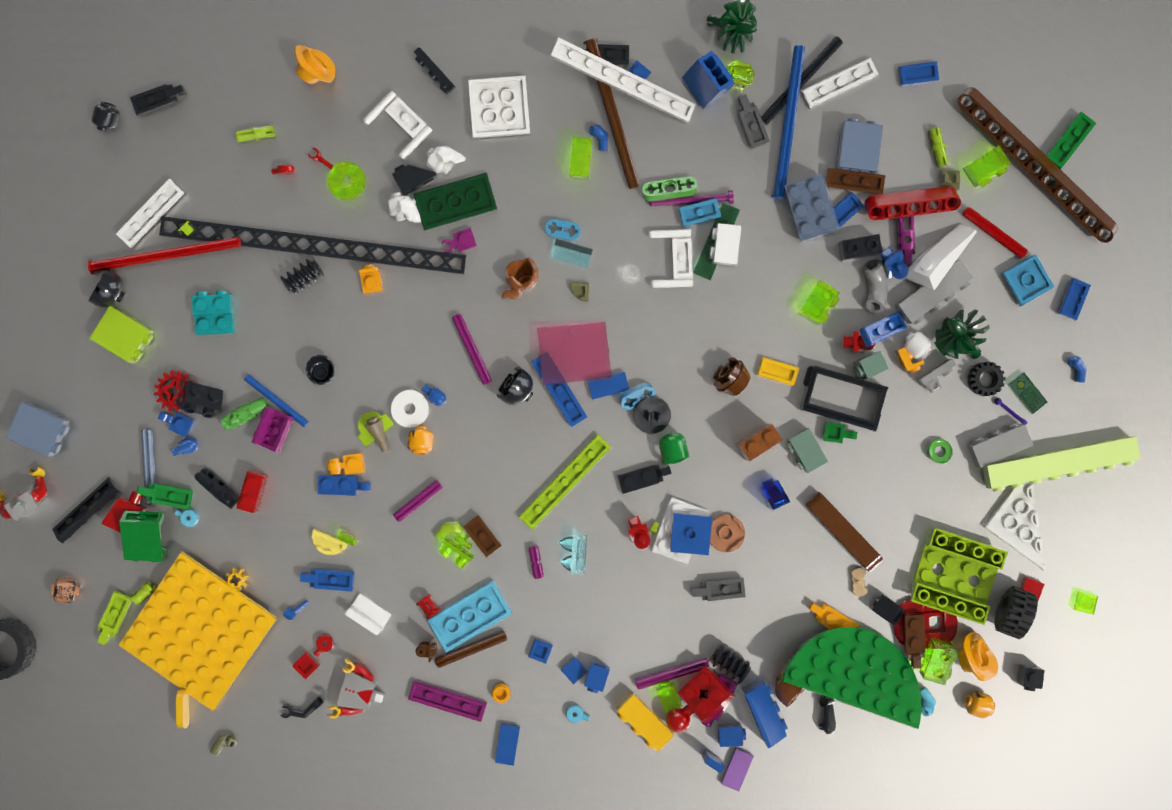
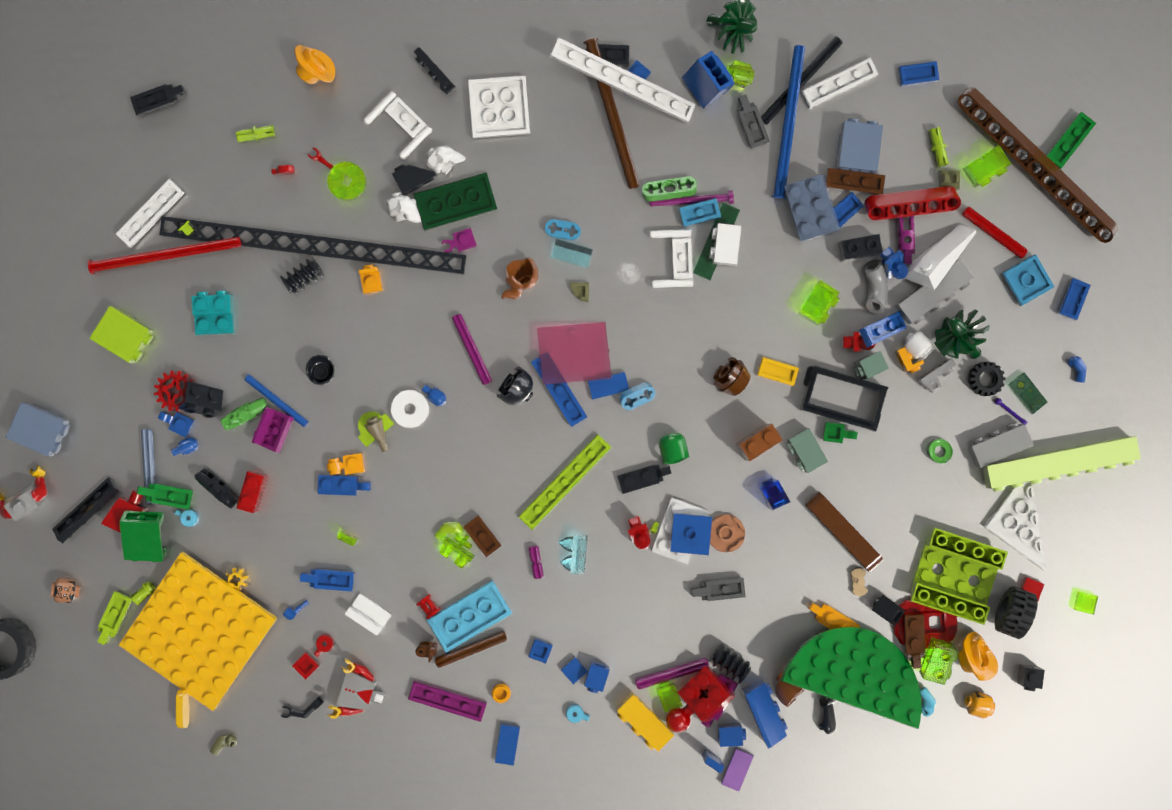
black cylinder [88,268,125,307] -> none
black head [92,102,120,132] -> none
light yellow tile [311,529,349,555] -> none
magenta axle [393,480,442,522] -> none
light orange head [407,426,433,455] -> none
clear neon green brick [569,137,592,180] -> none
blue arm [589,124,608,151] -> none
black piece [633,397,671,434] -> none

